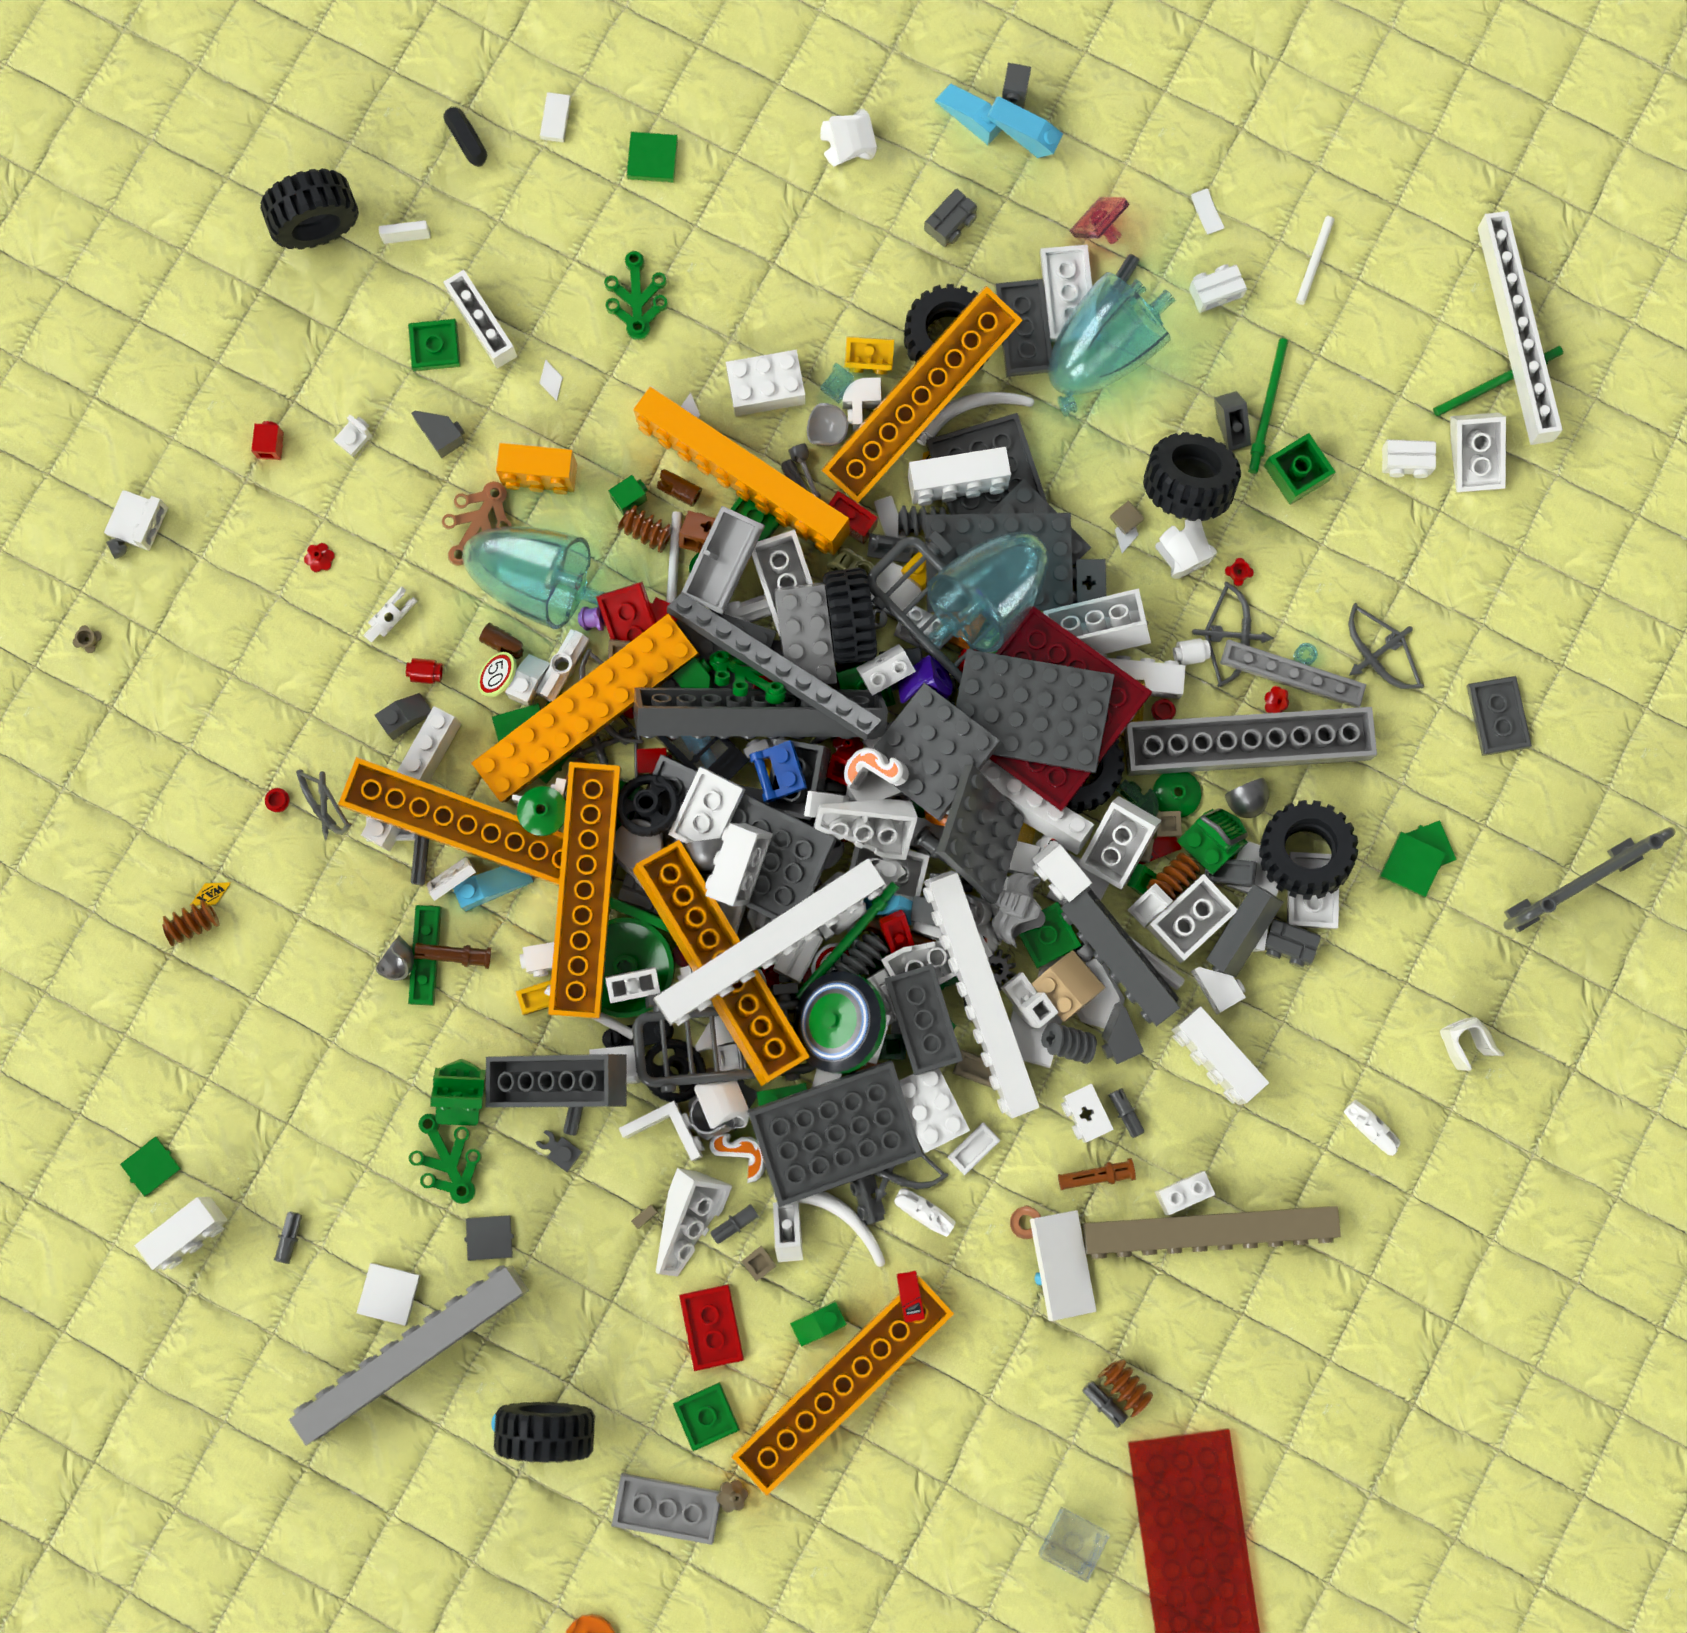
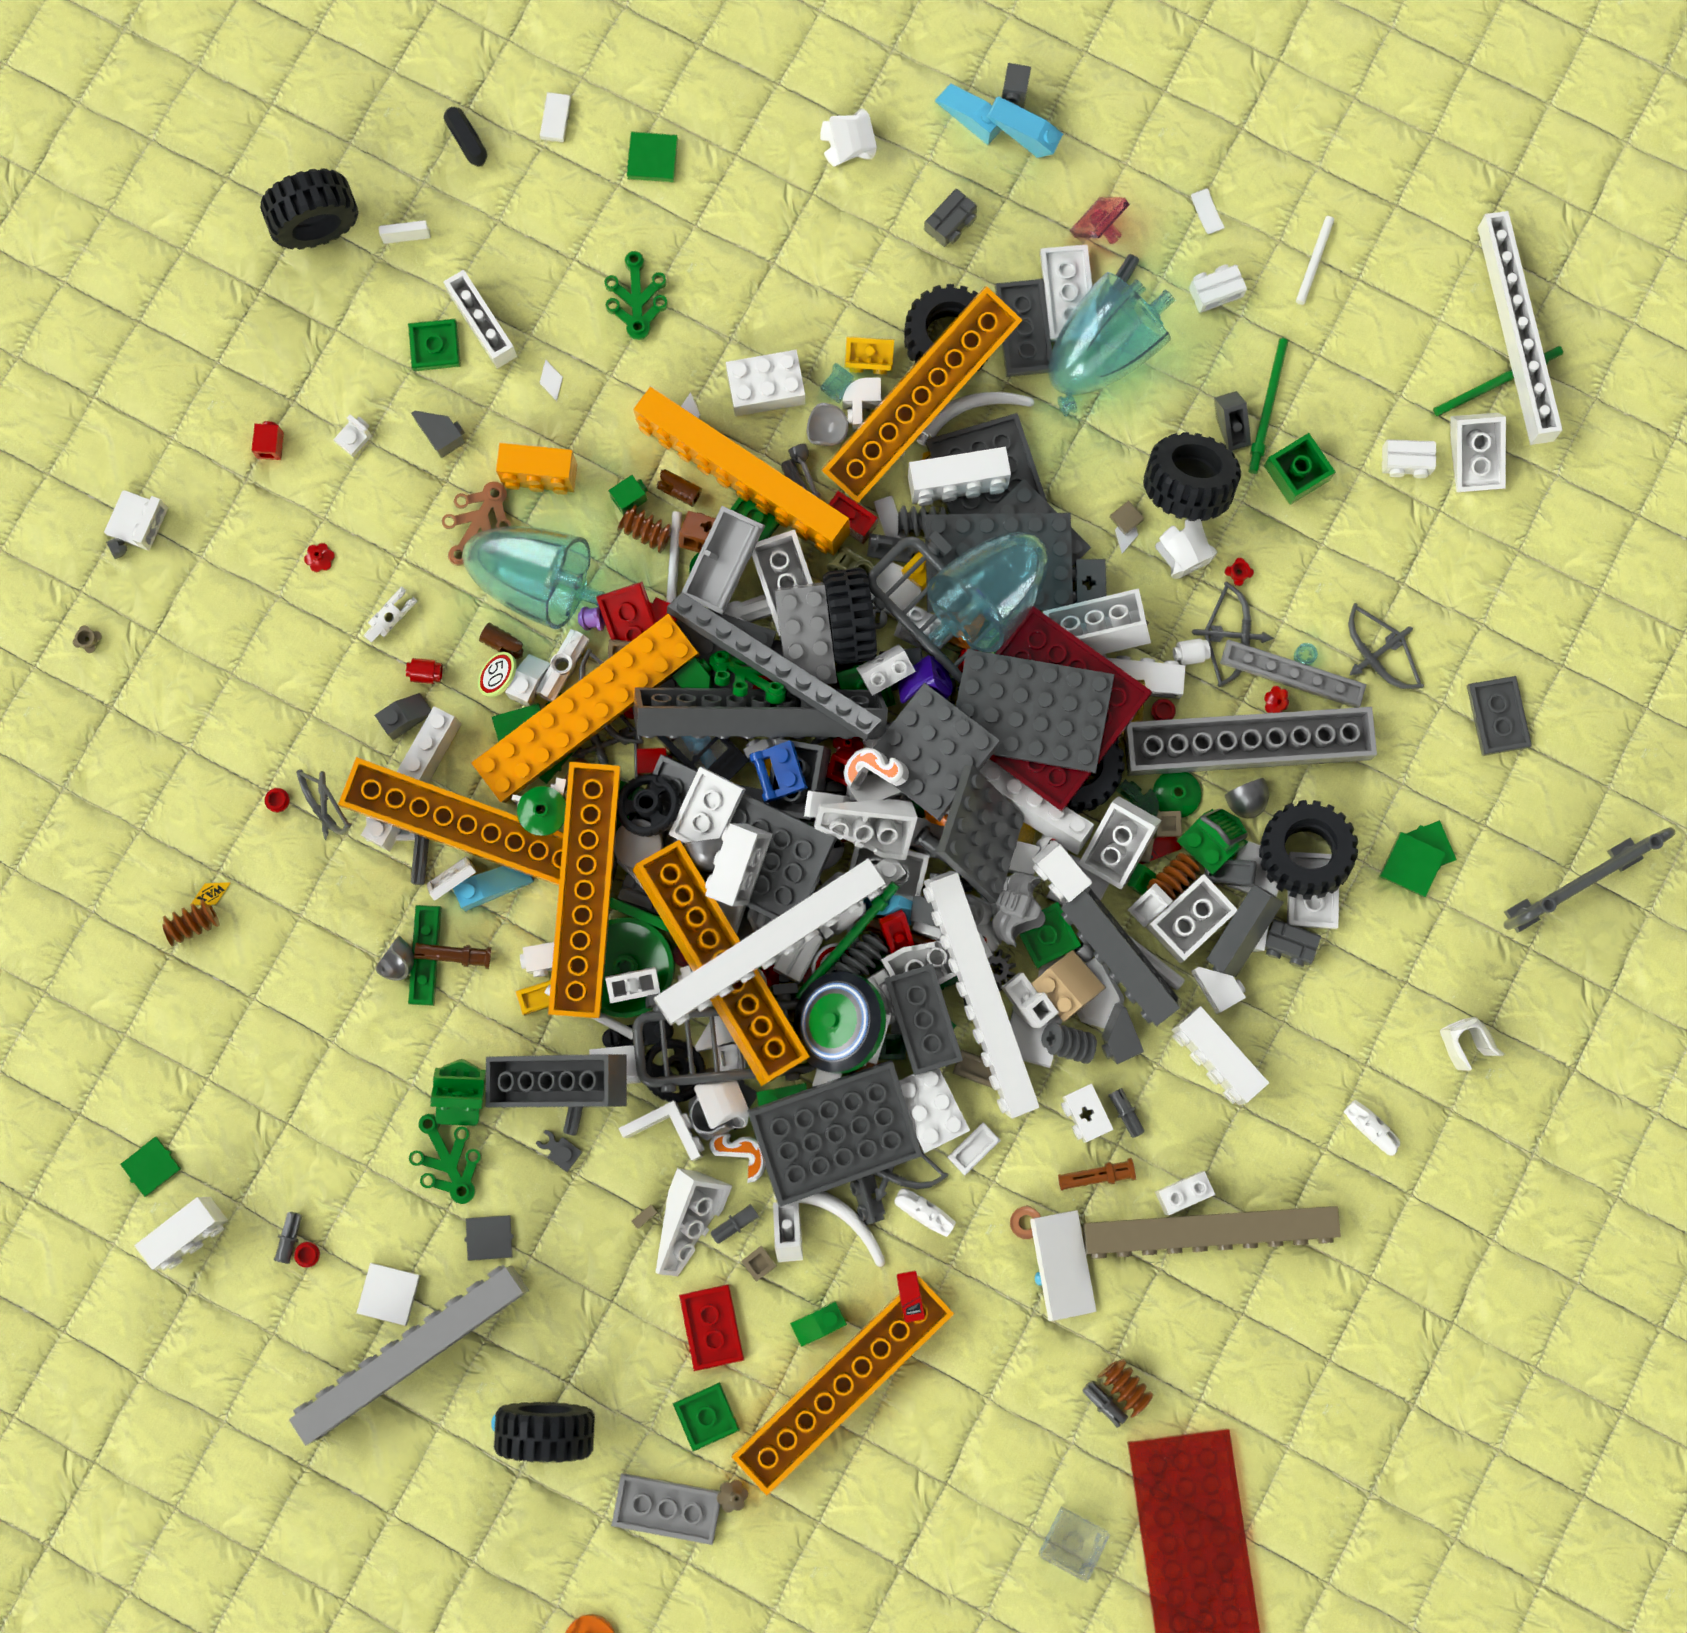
none -> red plate [294,1242,320,1268]

